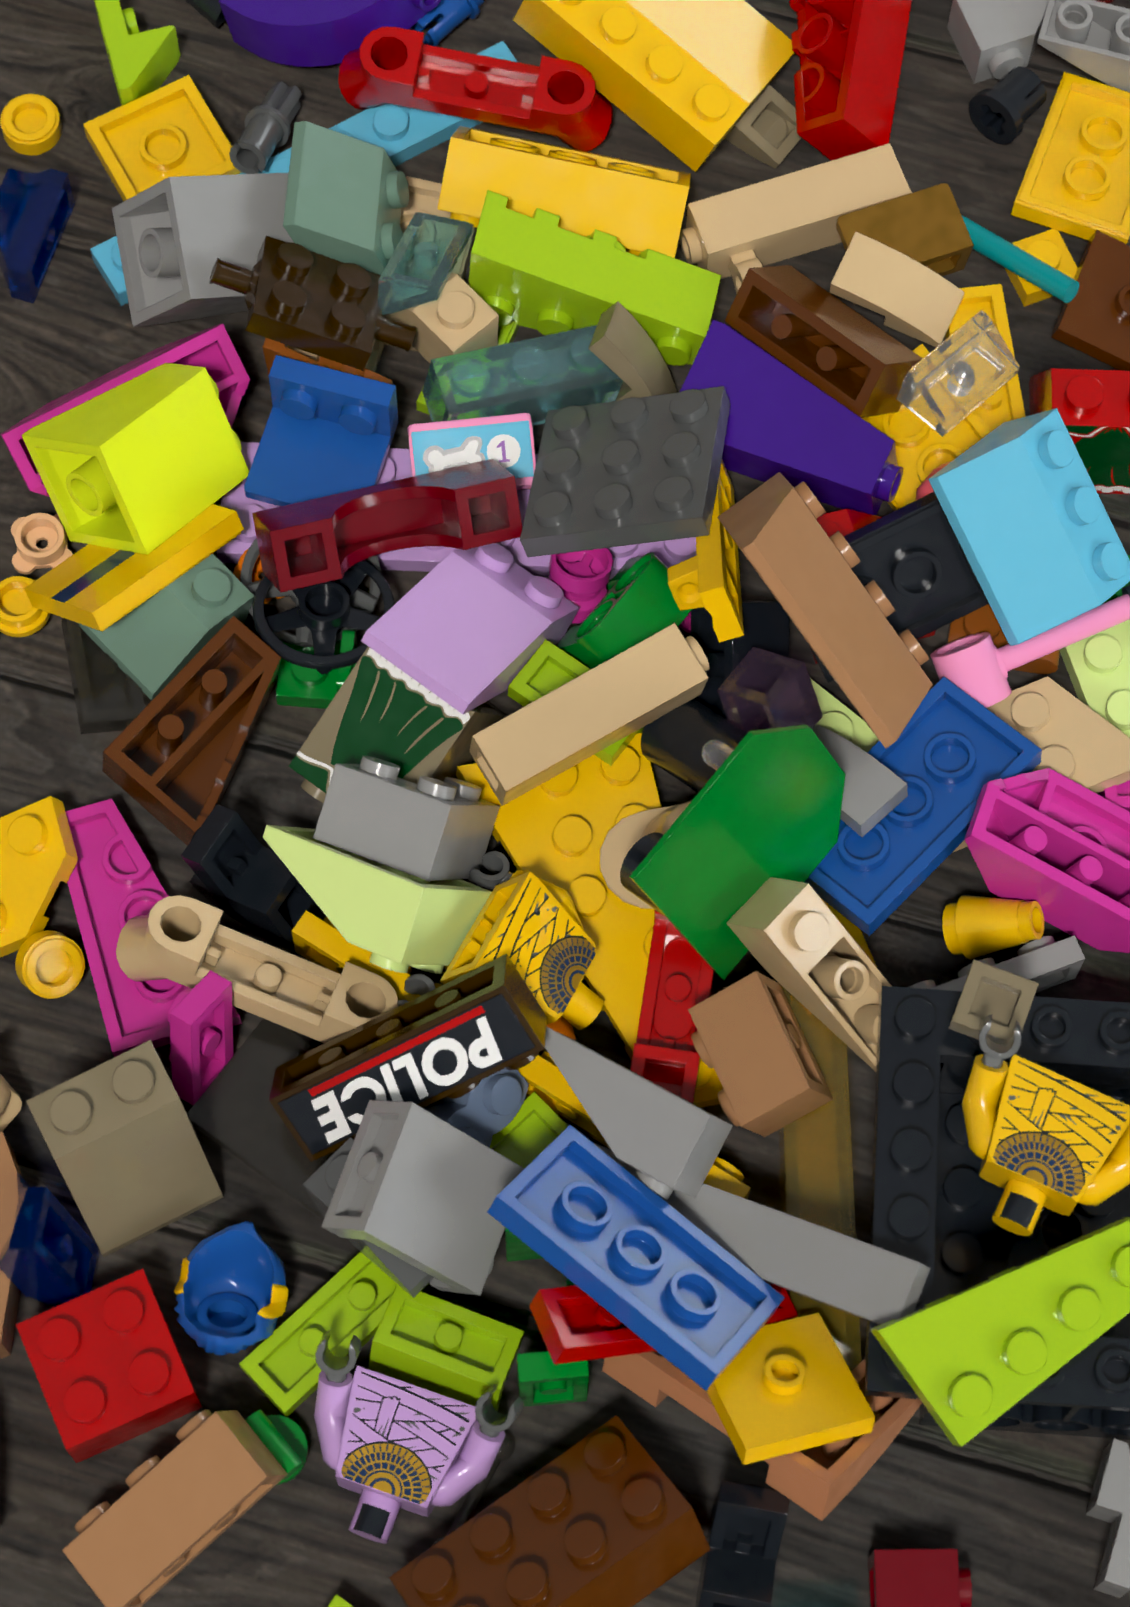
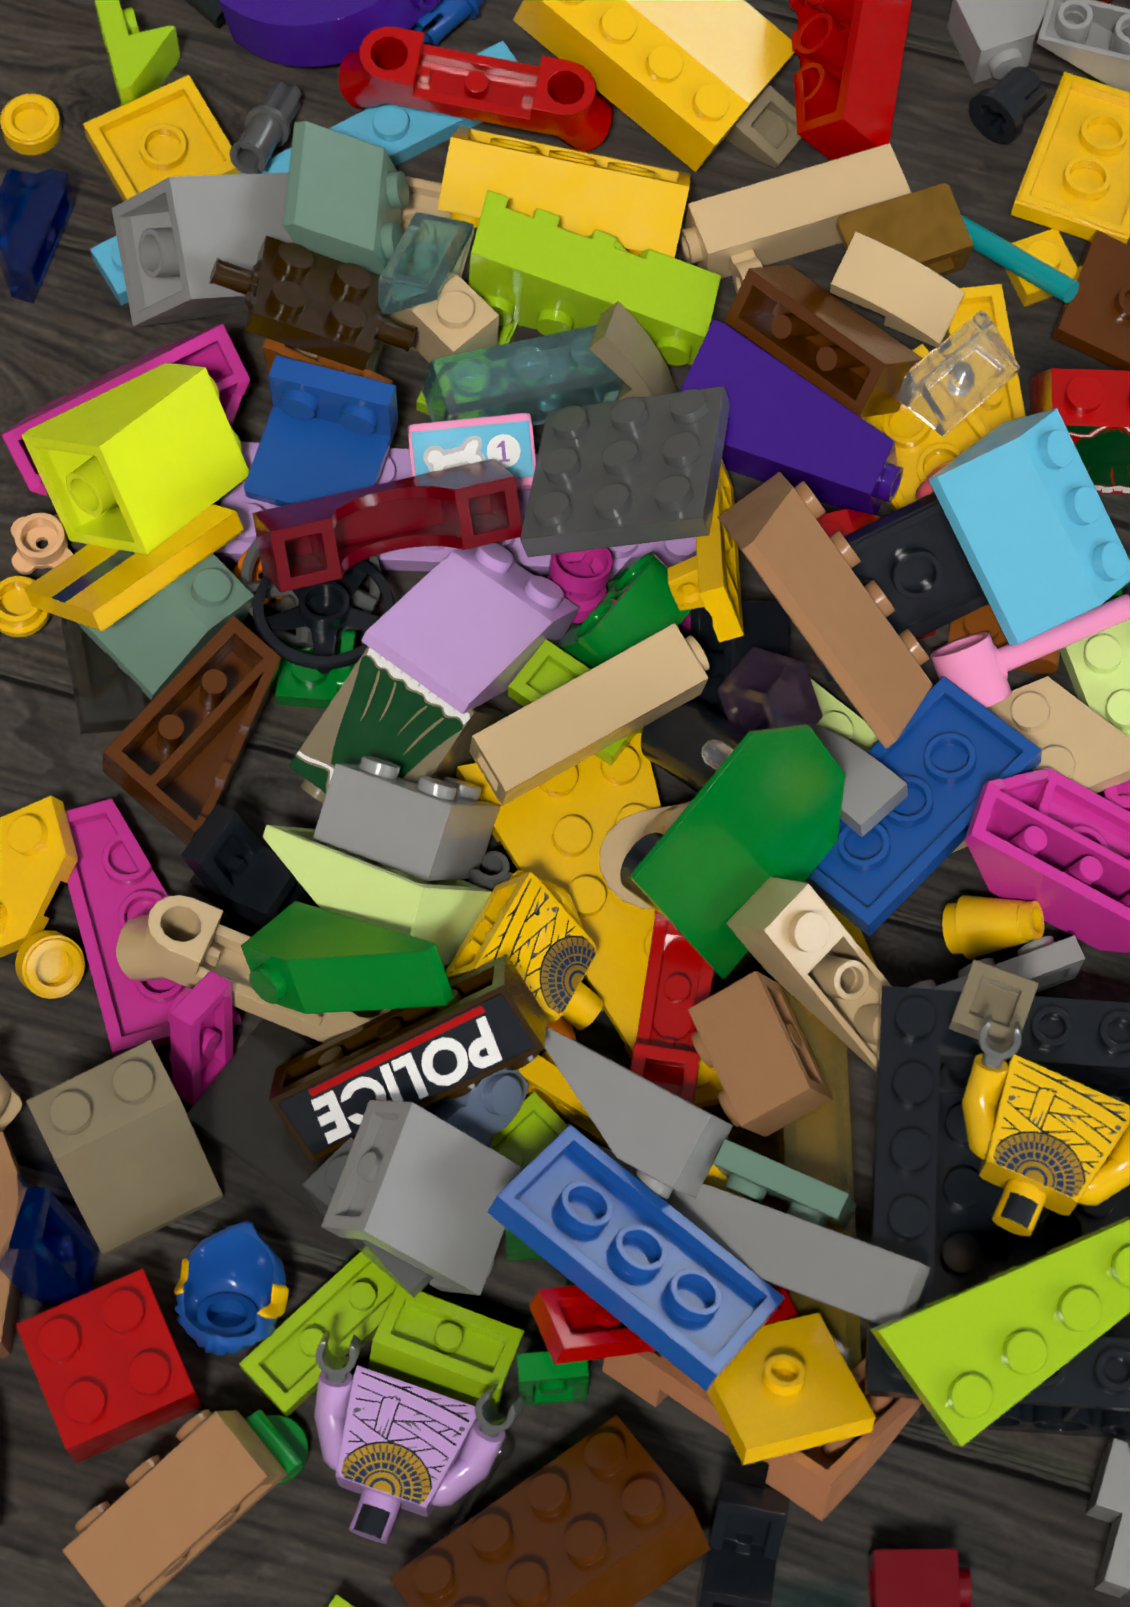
none -> green slope [241,901,454,1014]
none -> sand green plate [713,1139,856,1229]

